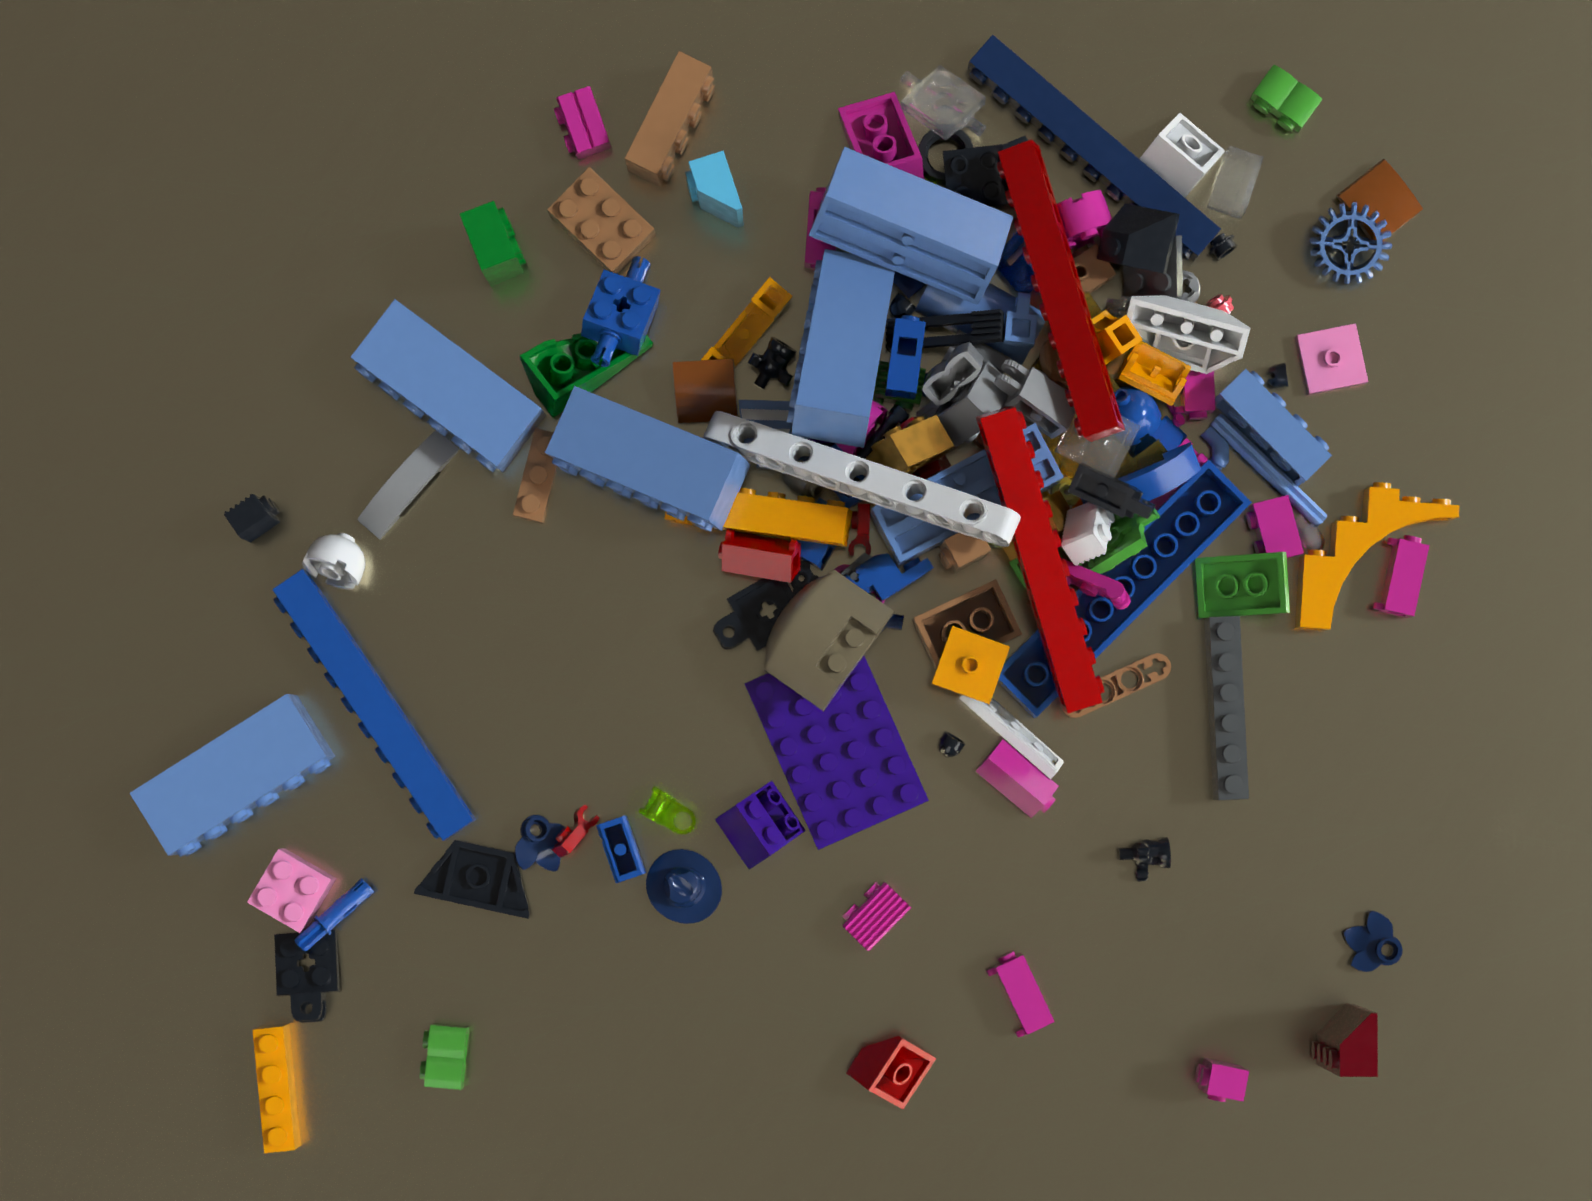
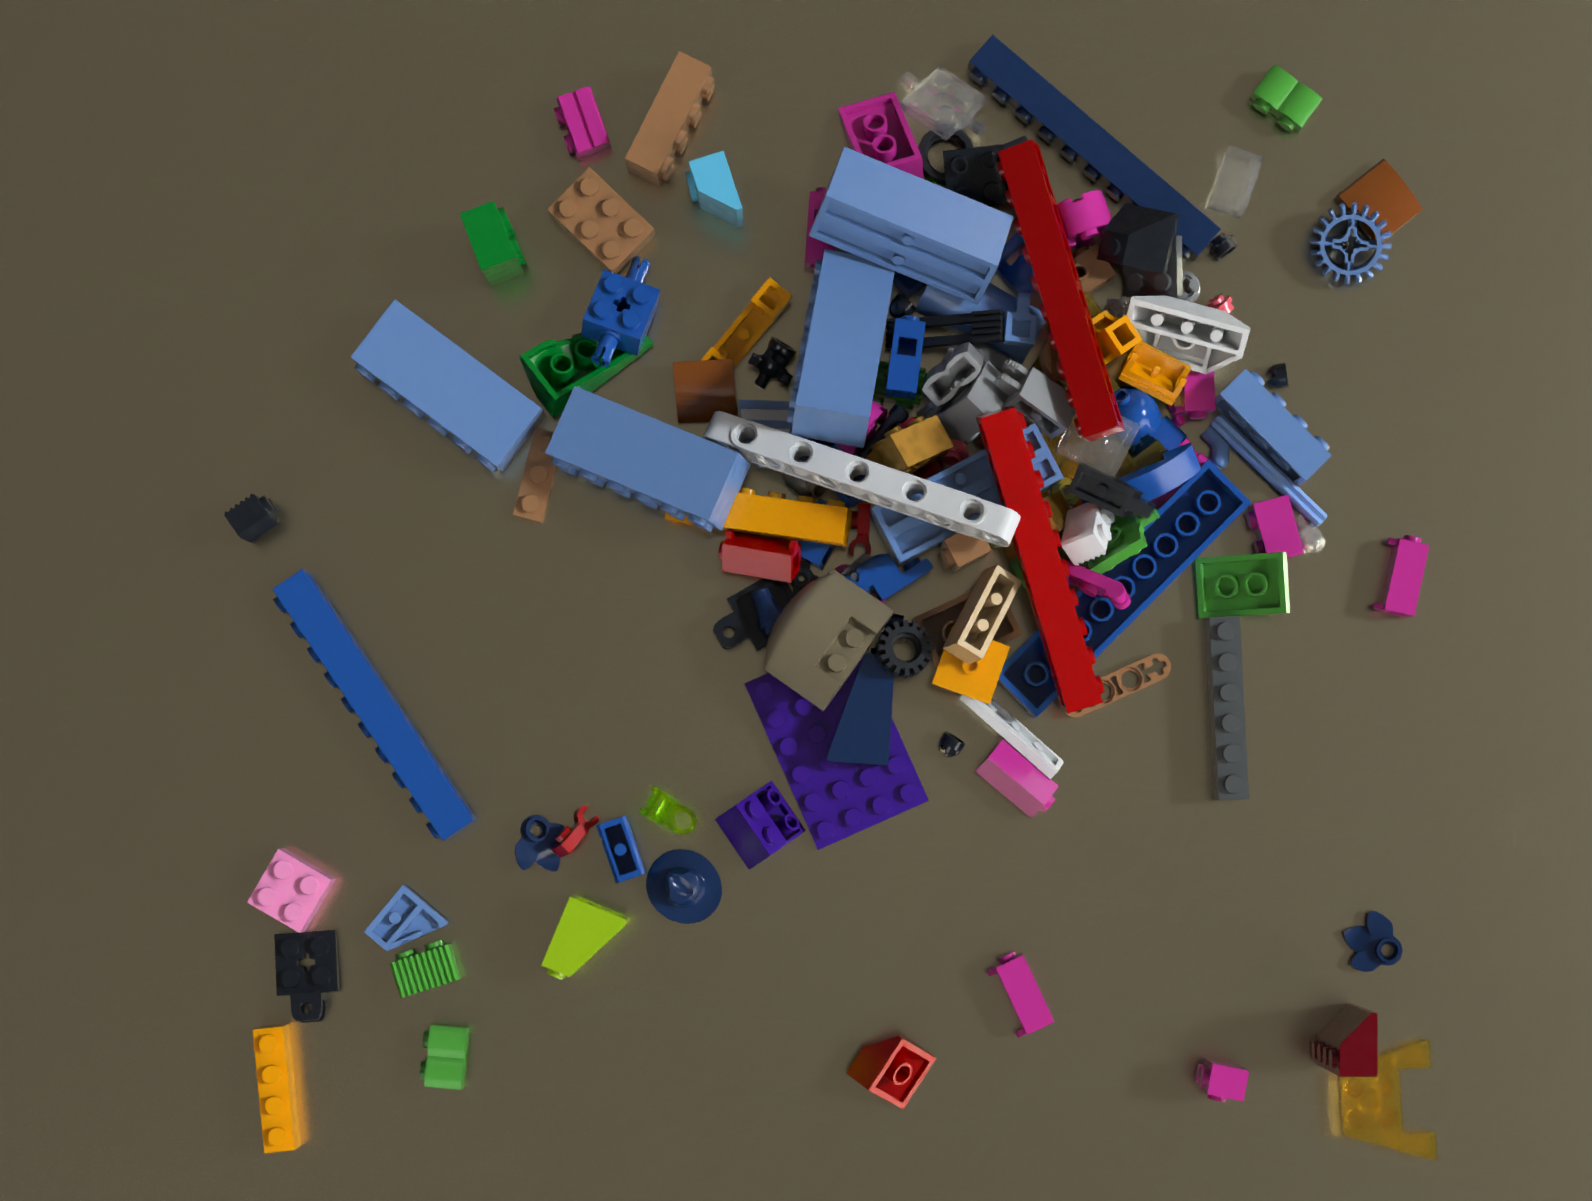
medium blue brick [130,694,336,857] -> none
blue axle [294,878,374,951] -> none
white cylinder [302,533,365,590] -> none
light grey slope [357,430,460,540] -> none
black wing [414,840,530,919] -> none
dark pink brick [842,881,911,952] -> none
black piece [1119,837,1171,882] -> none
white slope [1139,113,1225,197] -> none
bright pink plate [1295,323,1368,395] -> none
light orange arch [1295,482,1460,631] -> none
none -> medium blue wing [364,884,449,951]
none -> bright green brick [389,940,461,998]
none -> lime slope [541,894,630,980]
none -> dark blue cone [752,588,783,636]
none -> dark blue slope [827,648,896,766]
none -> black tyre [875,620,934,678]
none -> coral plate [941,439,968,466]
none -> tan brick [943,565,1022,664]
none -> clear yellow wing [1338,1039,1438,1161]

